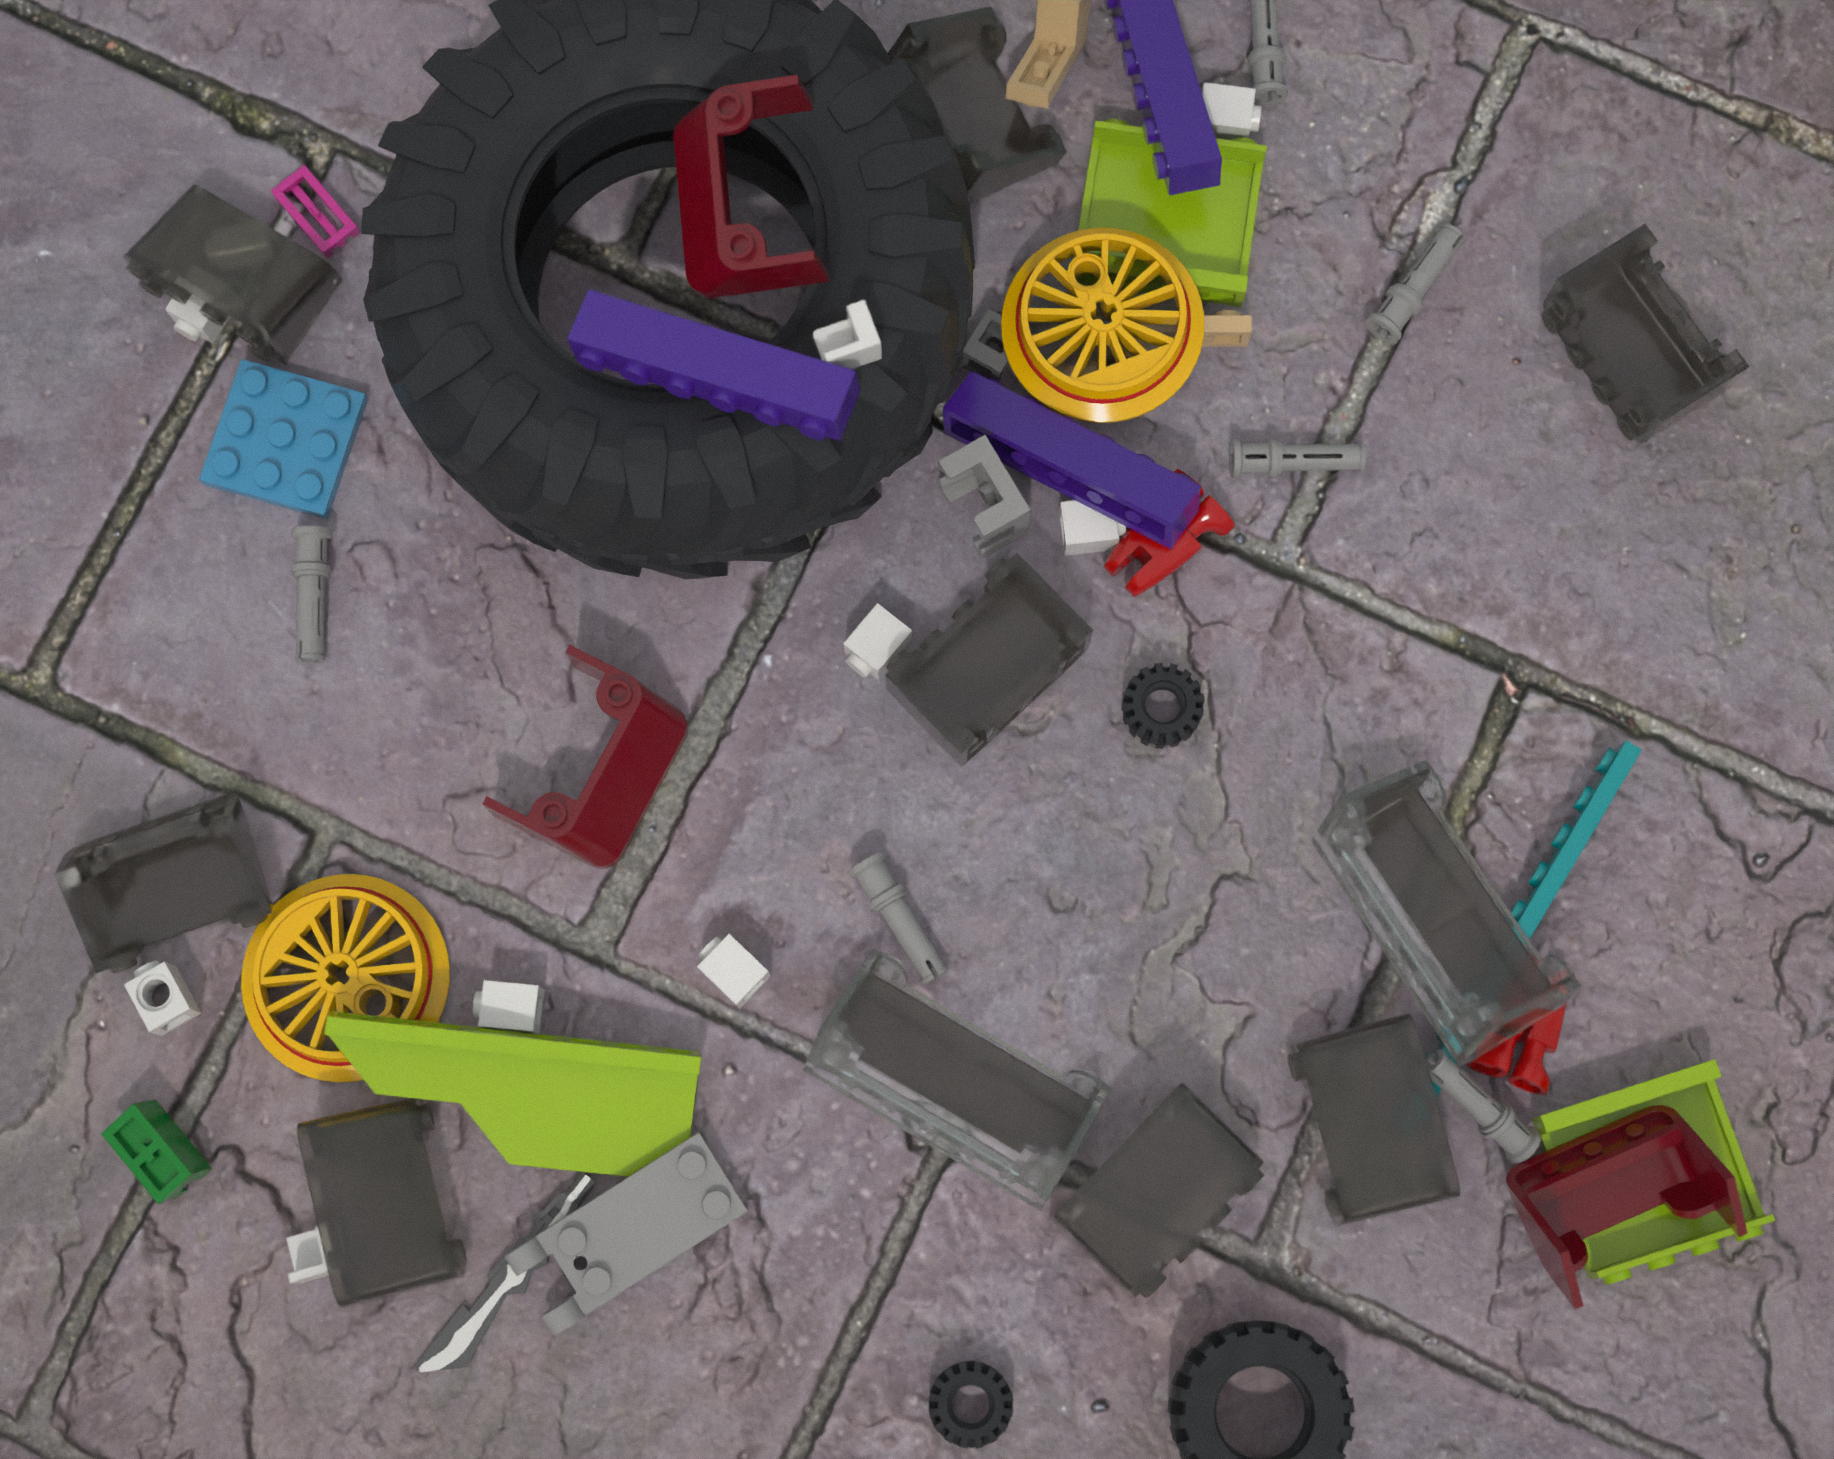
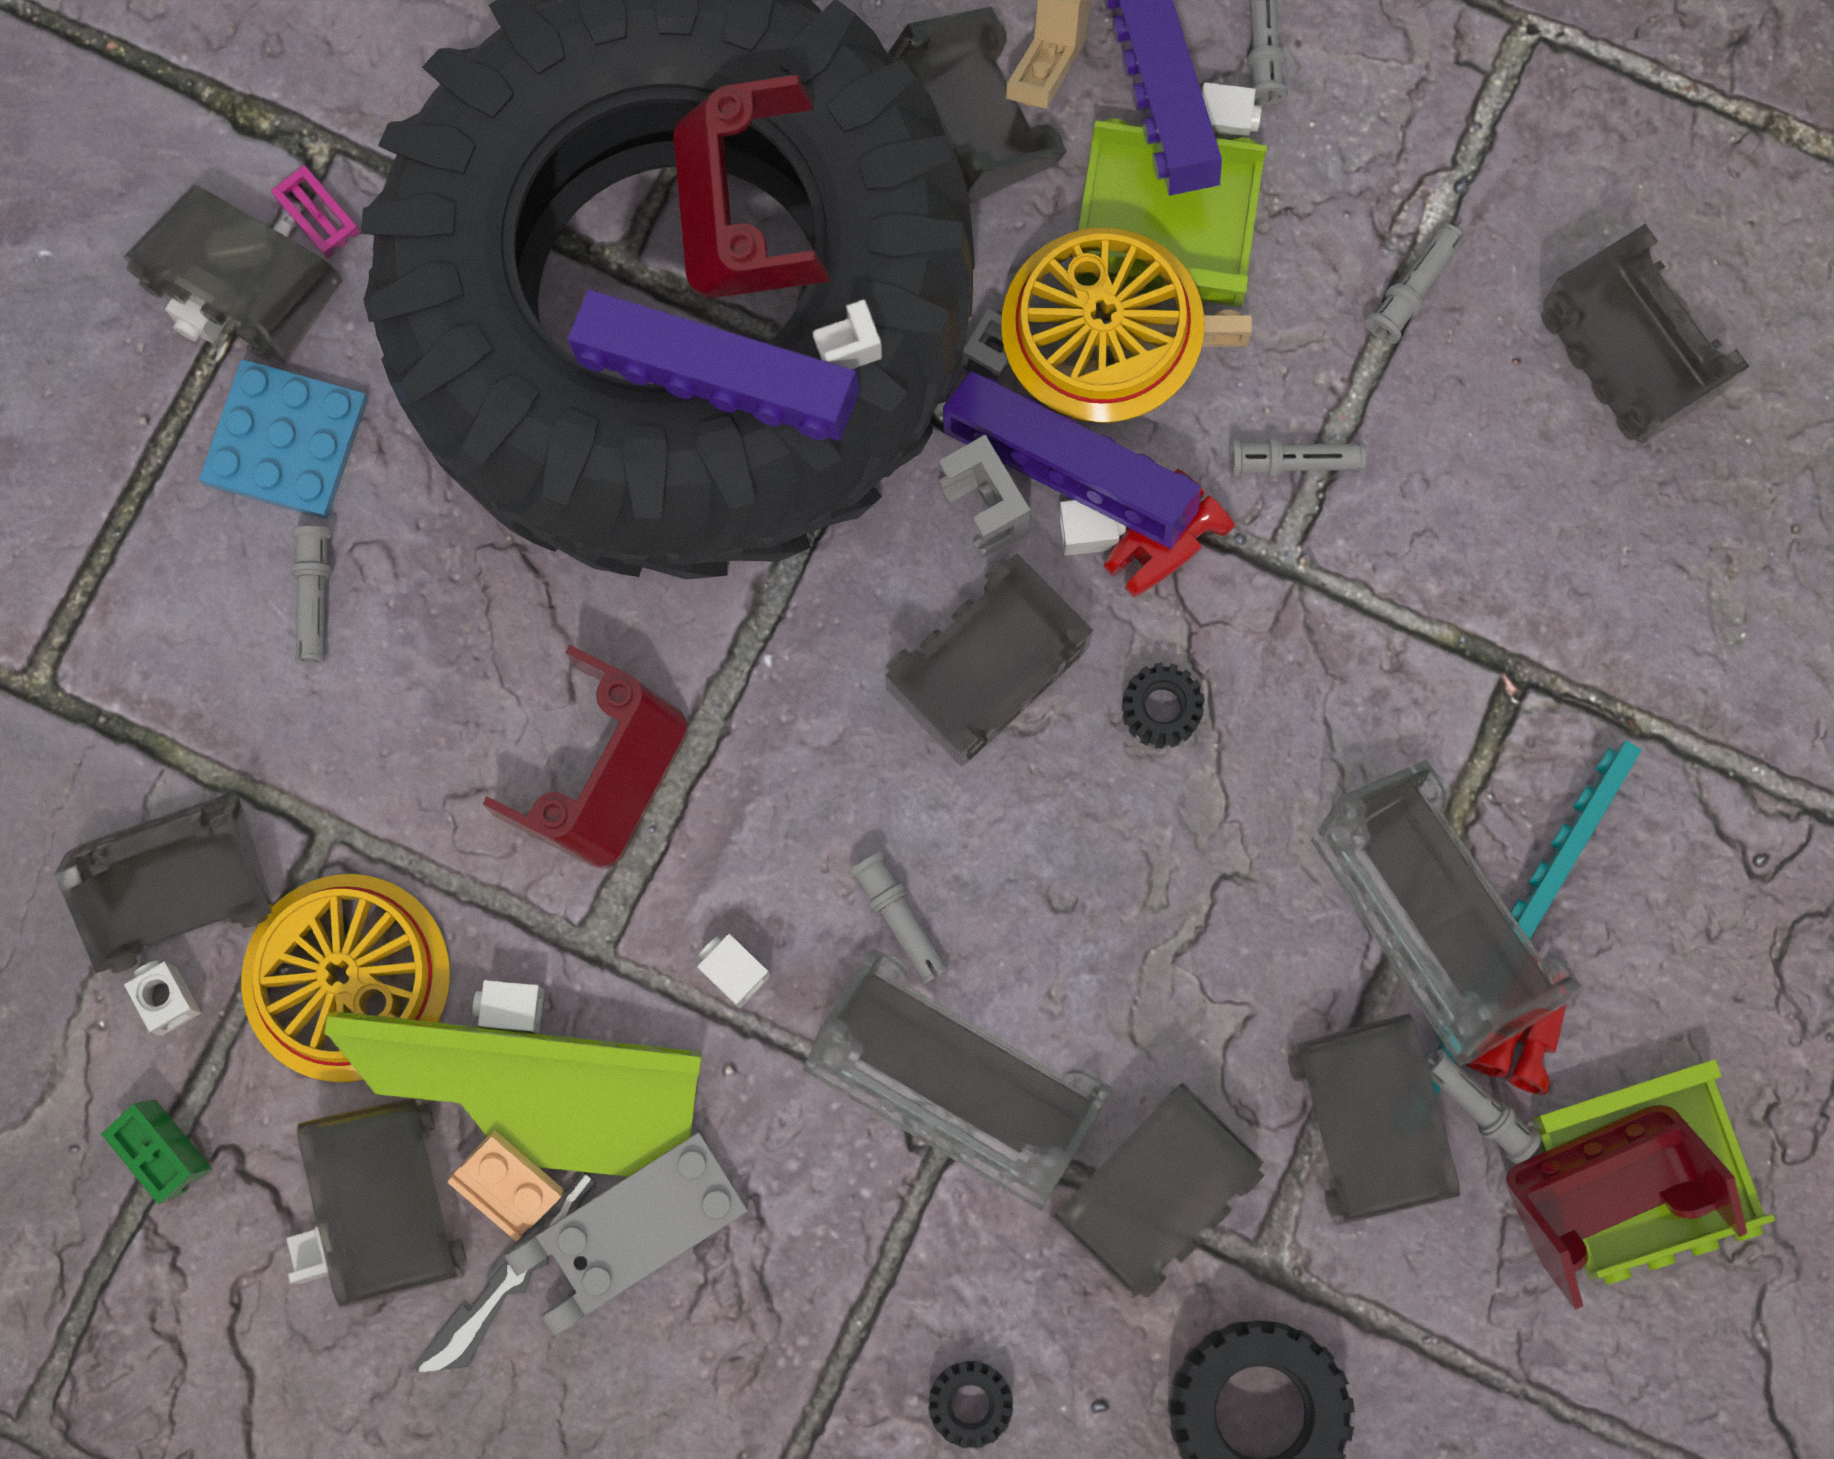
white brick [843,603,913,680] -> none
none -> light nougat plate [447,1130,564,1242]

